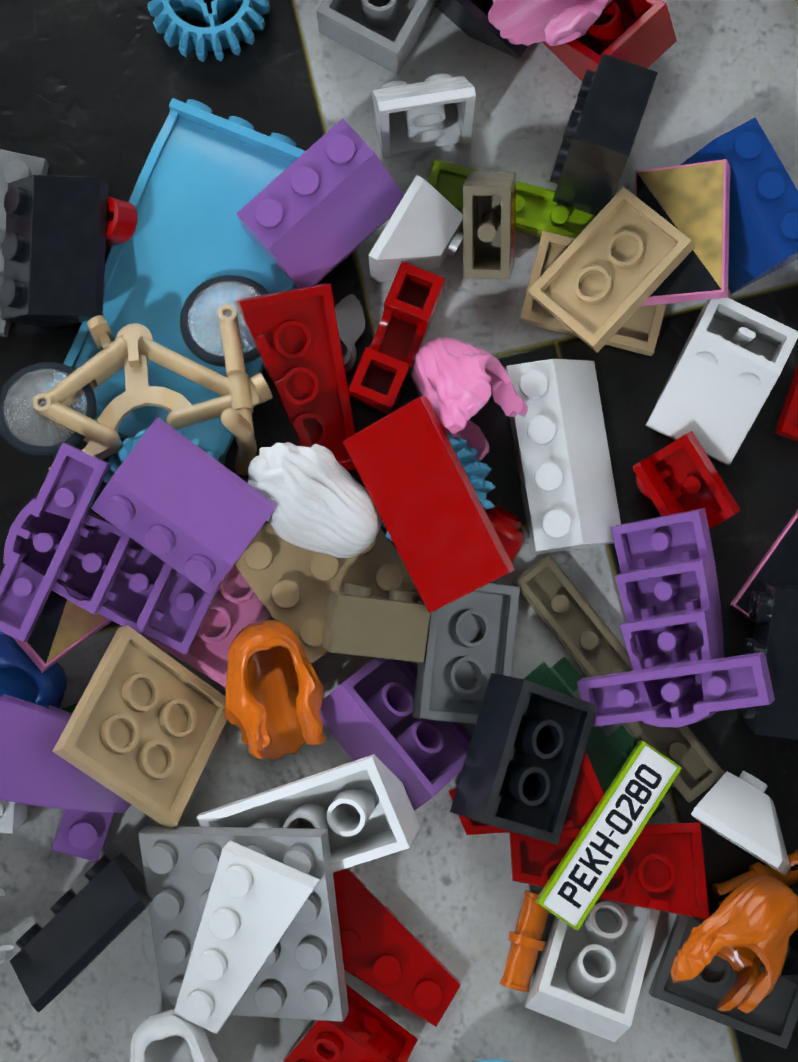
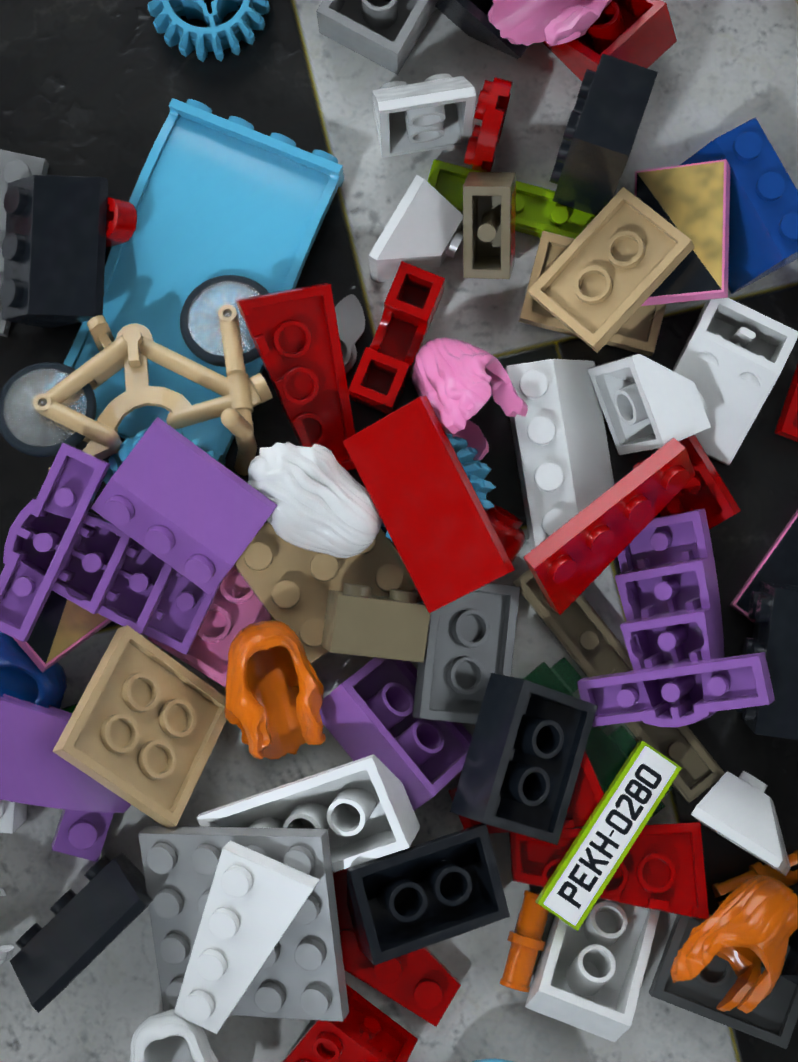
medium lavender slope [236,118,404,288] -> none
none -> black slope [347,823,510,965]
none -> red plate [464,77,513,172]
none -> red wing [523,438,696,615]
none -> white slope [587,354,711,455]

